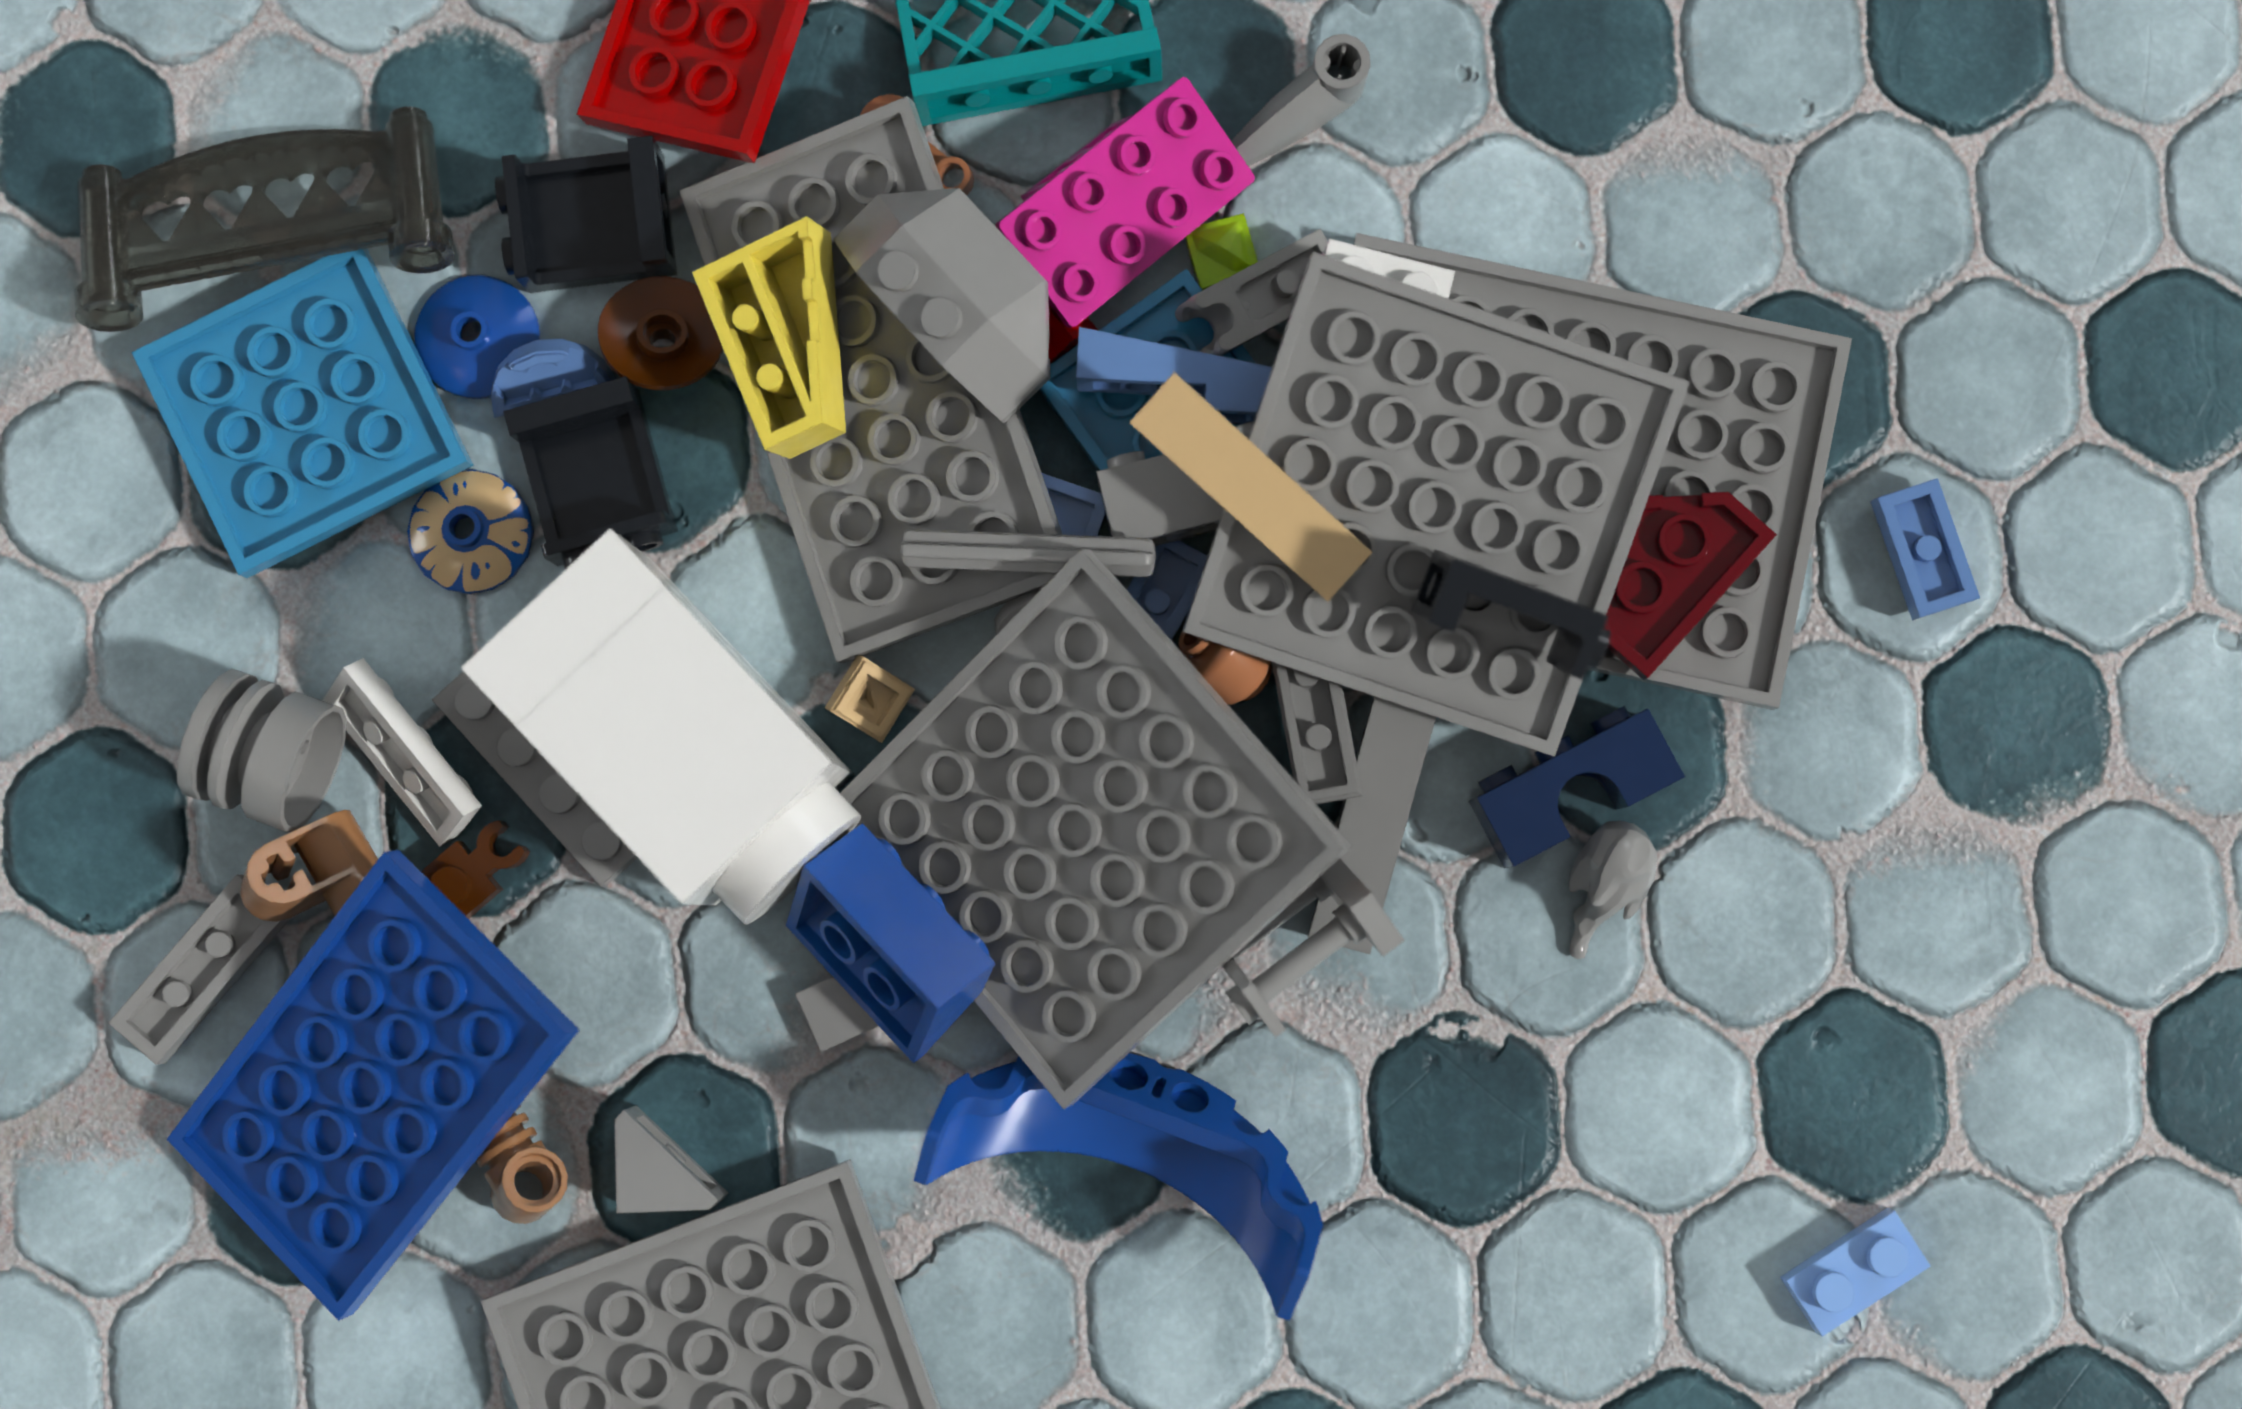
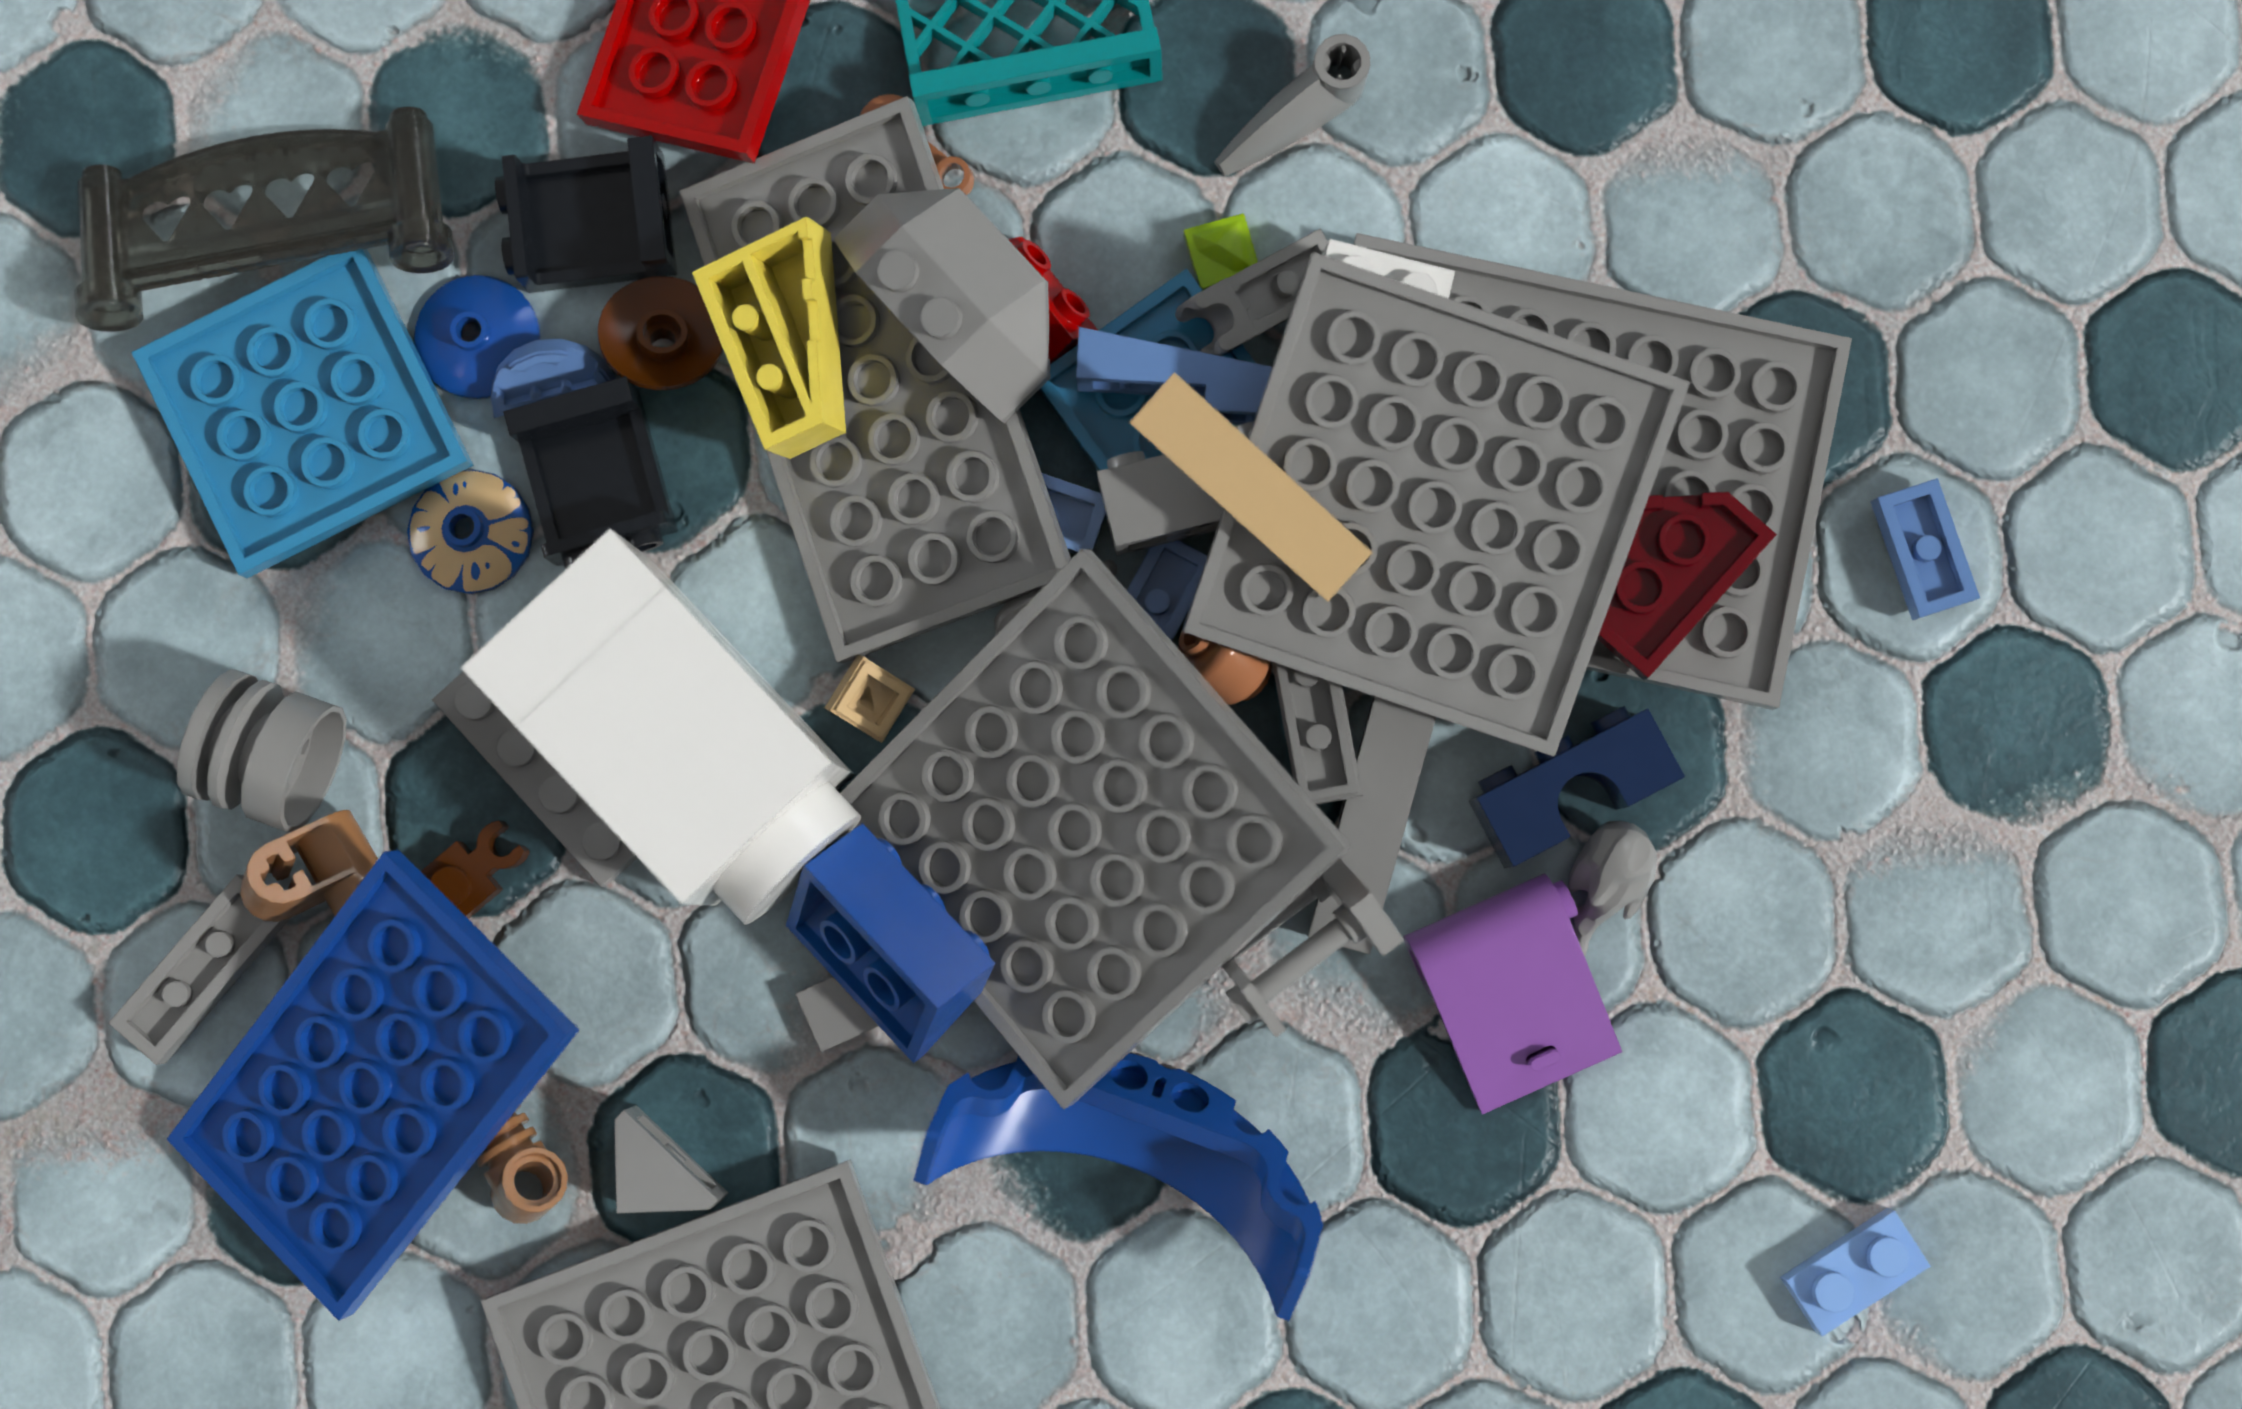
white plate [322,658,482,847] -> none
light grey axle [900,529,1156,577] -> none
dark pink bracket [995,77,1255,328] -> none
black panel [1411,549,1610,680] -> none
none -> medium lavender door [1403,873,1622,1115]

